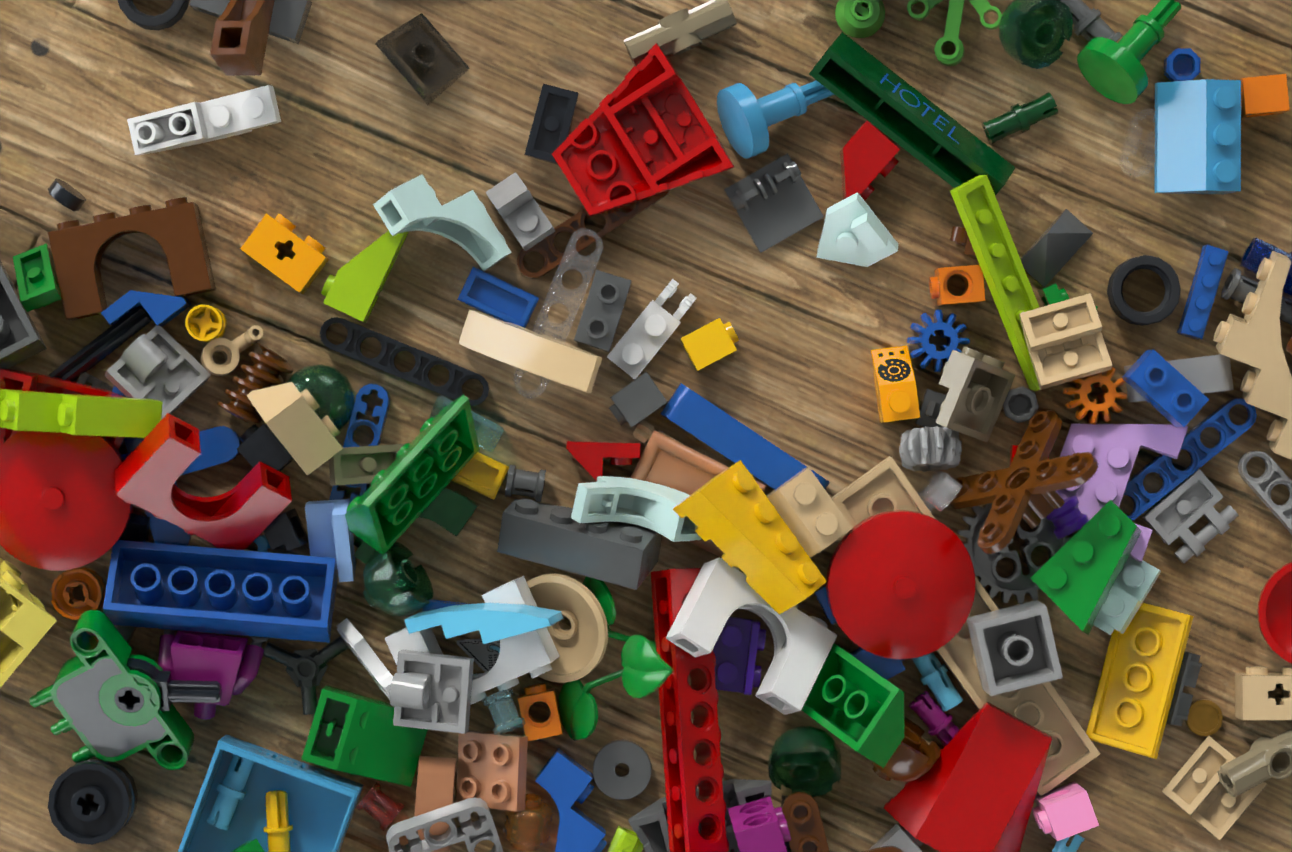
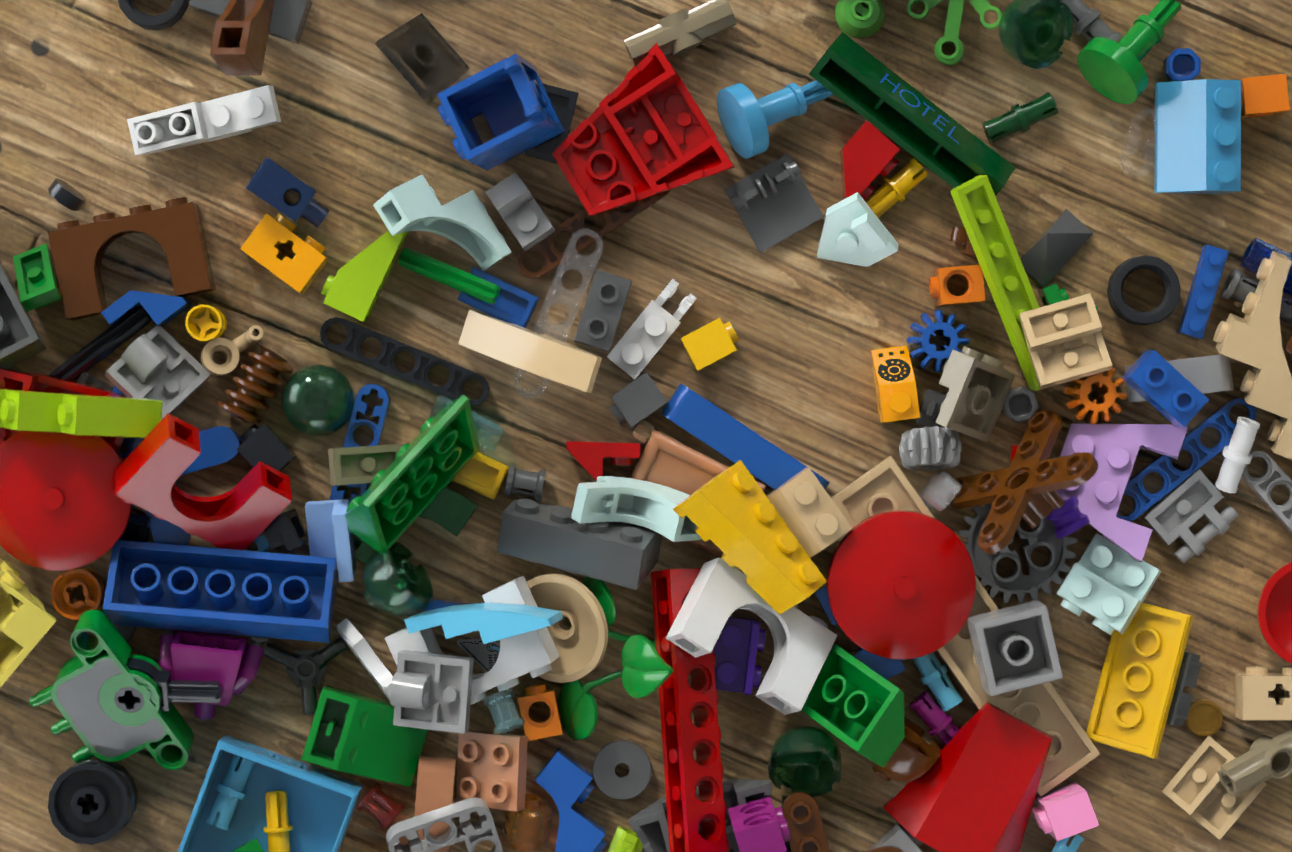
tan slope [247,382,343,476] -> none
green wedge [1031,500,1142,635] -> none
none -> dark blue torso [245,157,330,228]
none -> green axle [398,247,501,304]
none -> blue container [437,53,565,171]
none -> yellow axle [865,158,928,218]
none -> white pin [1214,417,1260,493]

